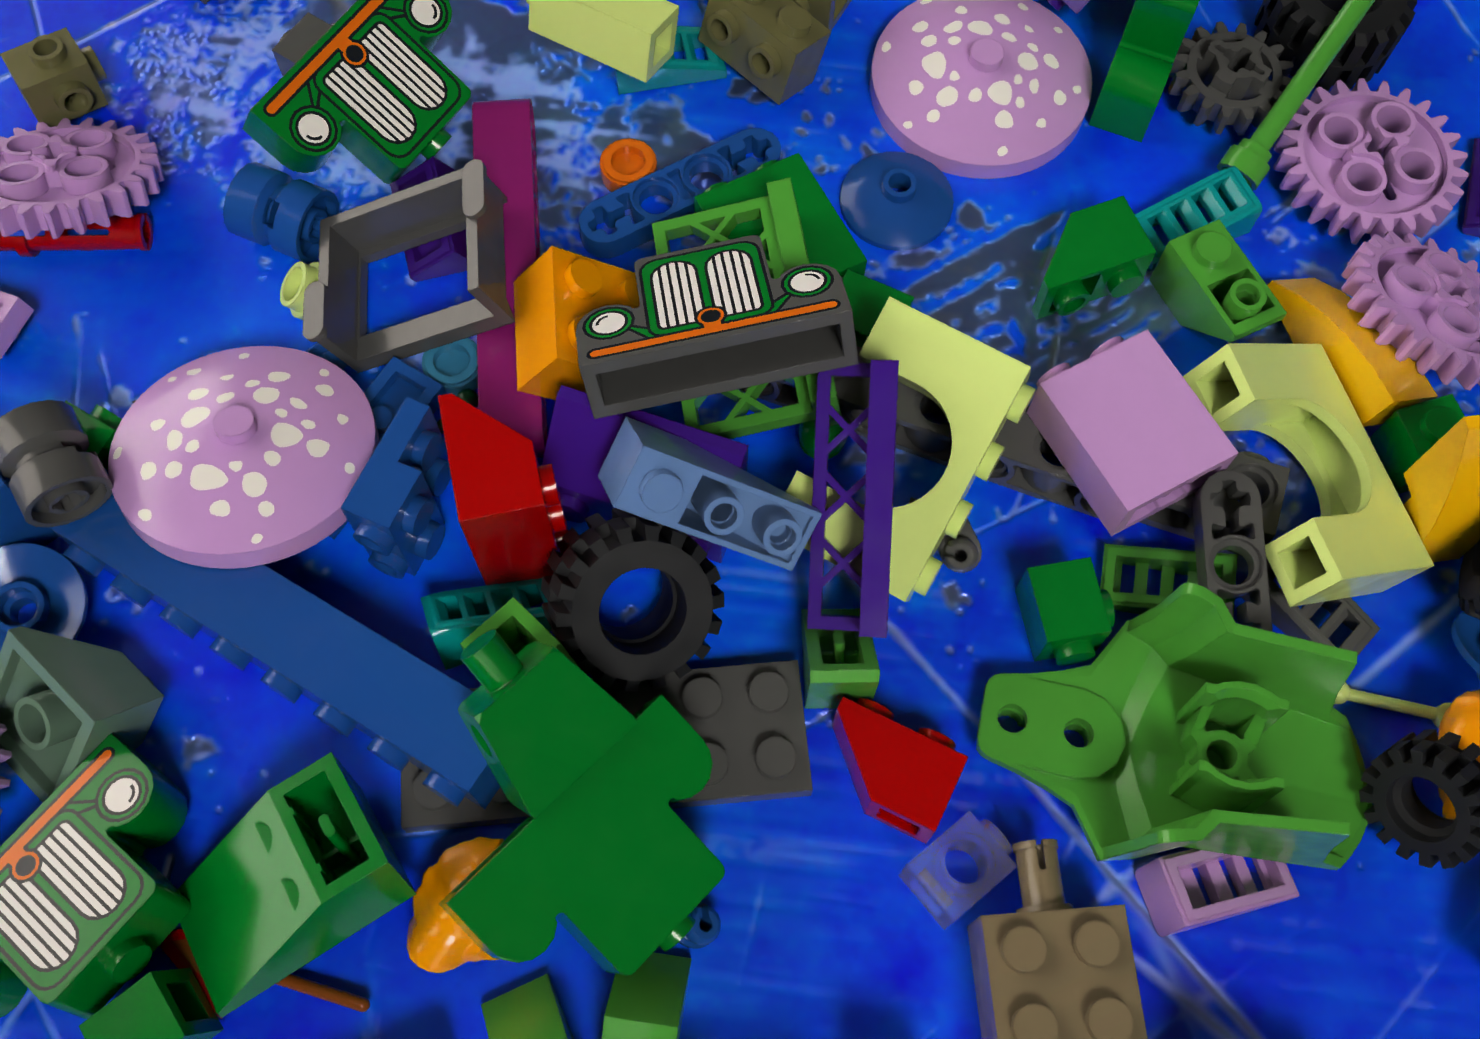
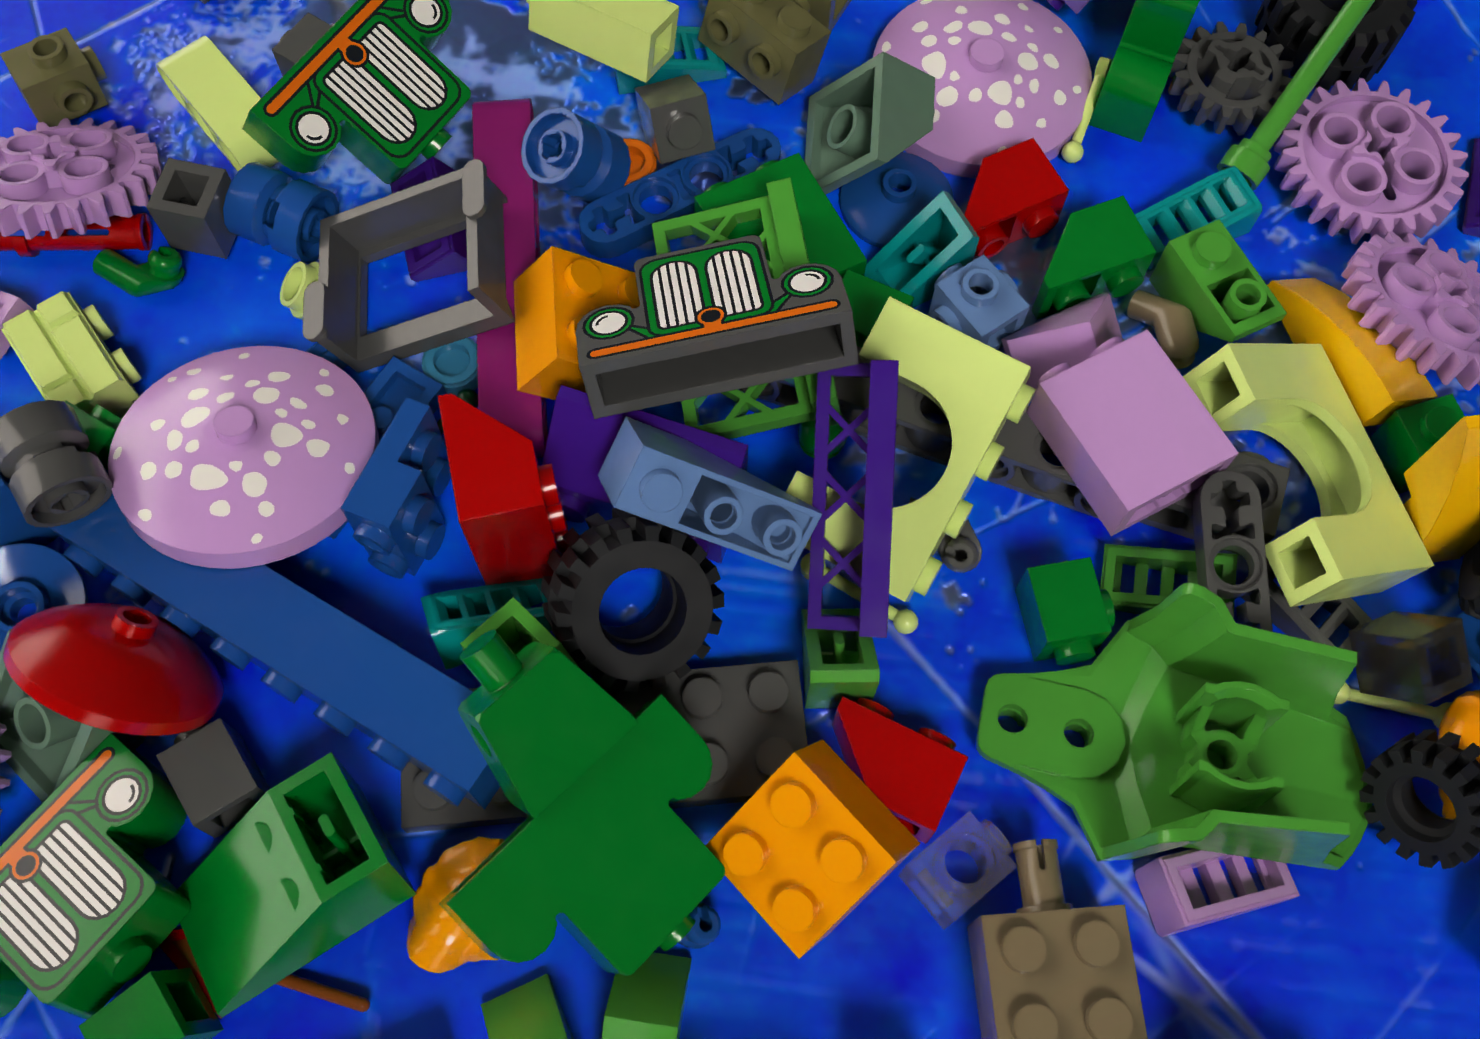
none -> yellowish green brick [1,291,143,419]
none -> red dish [3,603,224,736]
none -> green arm [92,246,185,297]
none -> dark grey brick [146,158,237,259]
none -> yellowish green beam [156,35,279,171]
none -> dark grey brick [156,718,270,838]
none -> blue wheel [521,108,631,203]
none -> dark grey brick [634,74,716,164]
none -> light orange brick [705,739,920,959]
none -> yellowish green hinge [801,553,919,634]
none -> sand green slope [805,51,935,195]
none -> teal slope [864,190,980,308]
none -> medium blue brick [928,254,1030,350]
none -> red slope [964,138,1069,259]
none -> lavender slope [1001,292,1122,394]
none -> yellowish green hinge [1061,57,1112,163]
none -> dark tan arm [1127,290,1199,369]
none -> clear smoke brick [1348,611,1473,705]

